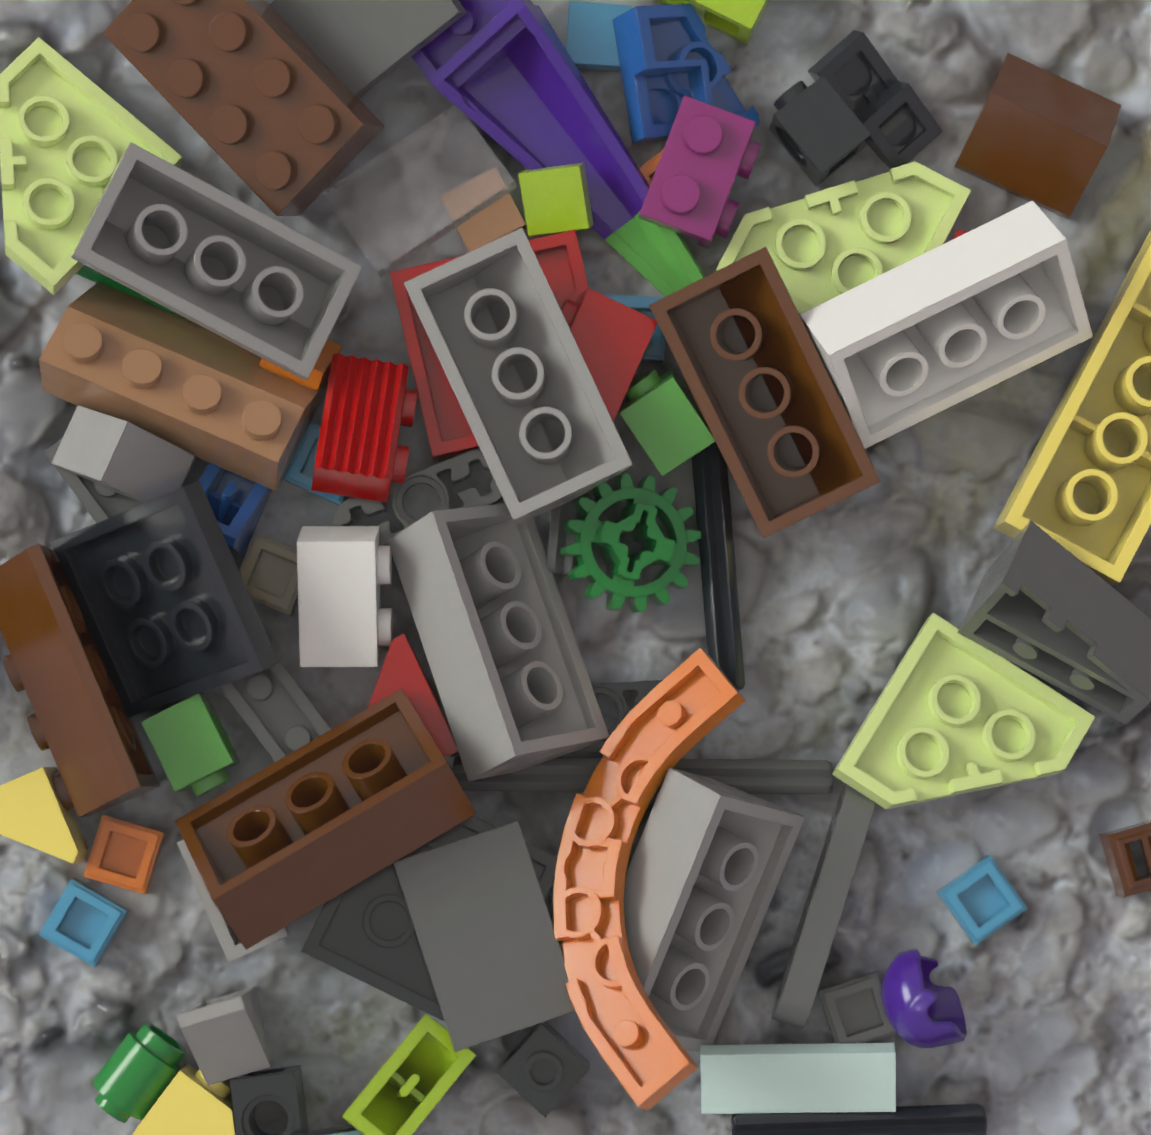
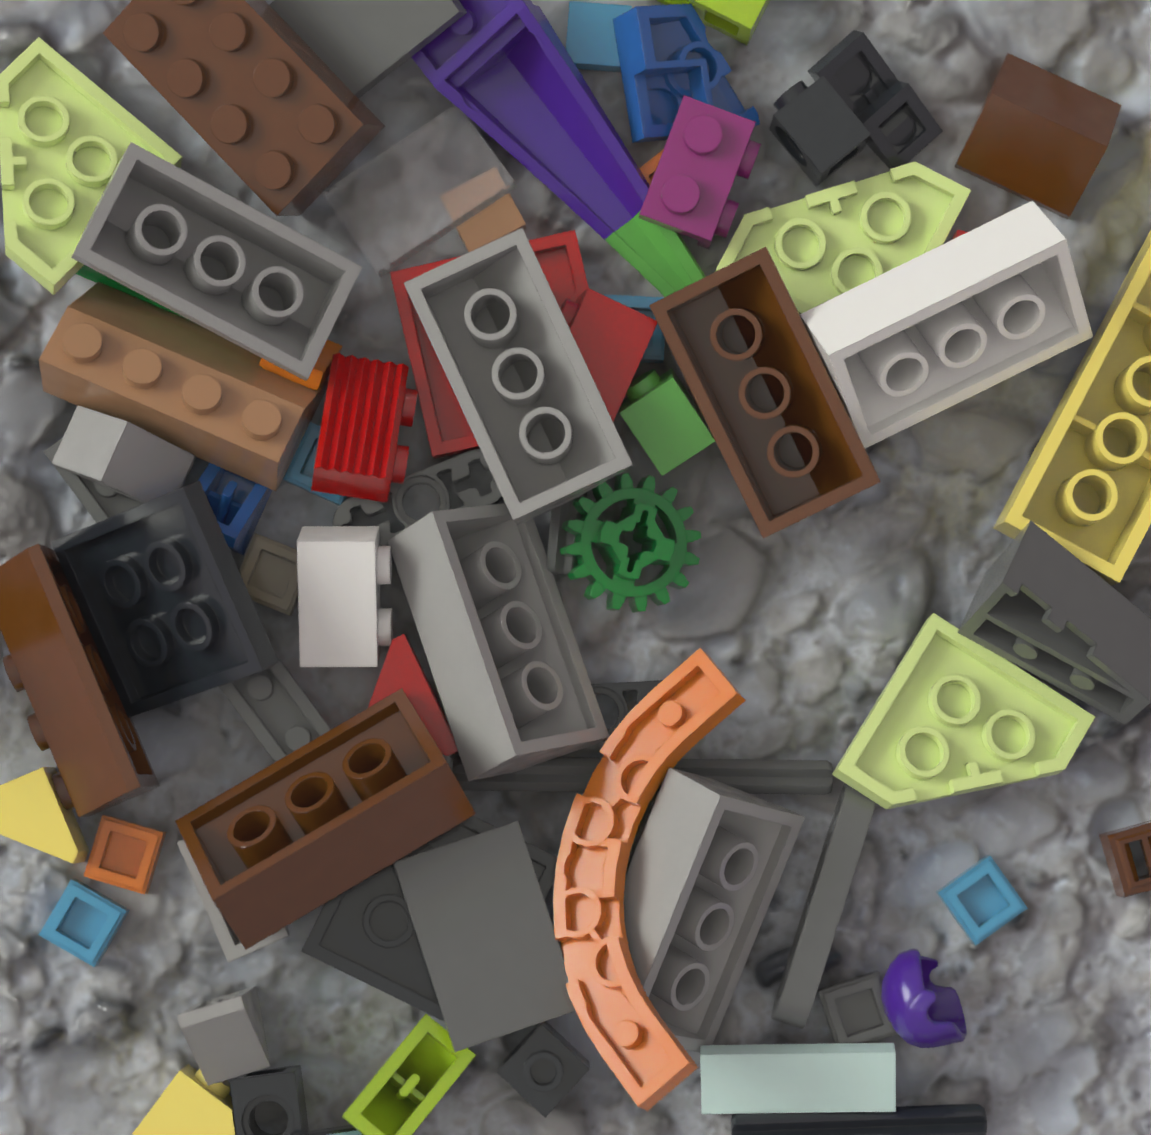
green brick [92,1022,186,1123] -> none
bright green brick [141,693,240,797] -> none
lime tile [518,163,594,236] -> none
black axle [692,441,745,691] -> none

